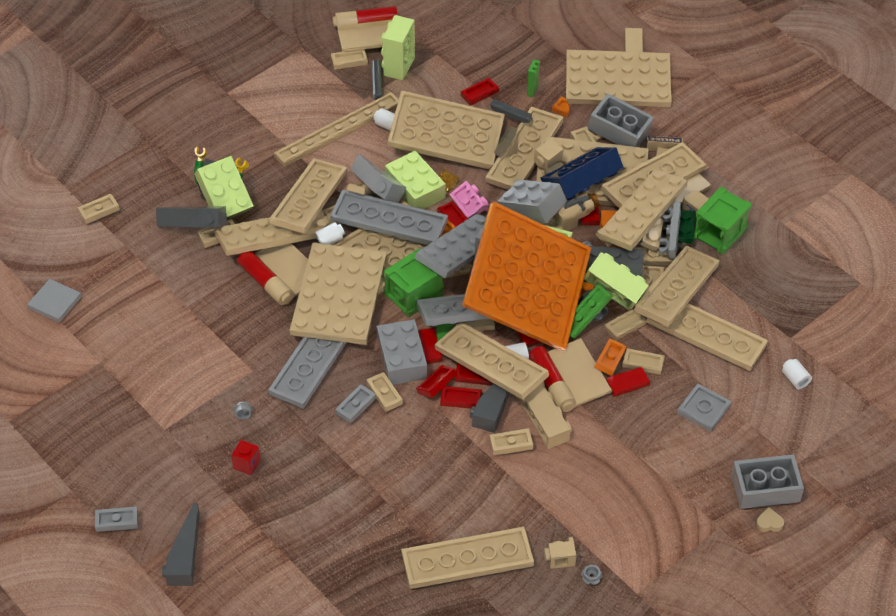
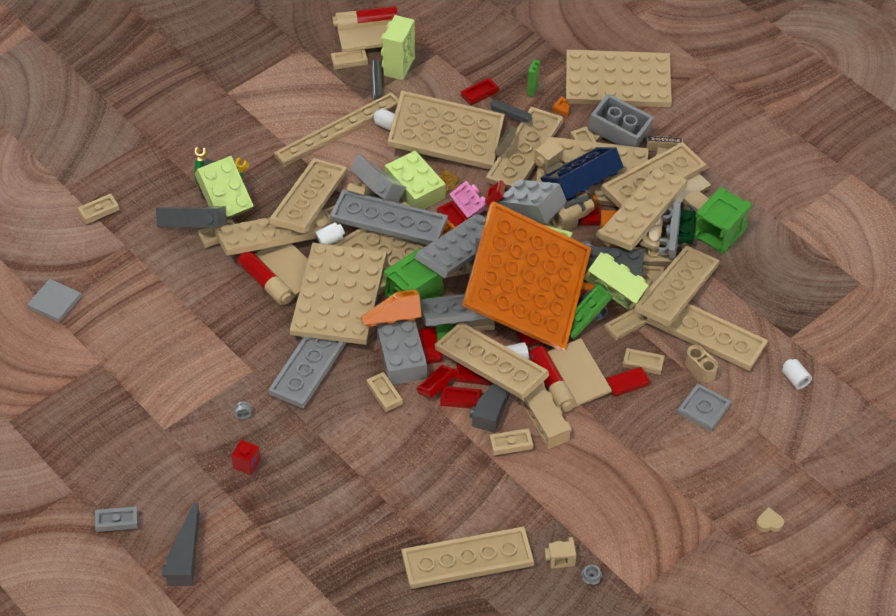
light grey plate [335,384,376,424] -> none
orange plate [594,338,627,376] -> none
tan tile [625,28,643,52] -> none
light grey brick [731,454,804,509] -> none
none -> orange slope [361,289,421,327]
none -> red tile [485,180,506,207]
none -> tan beam [685,345,718,383]

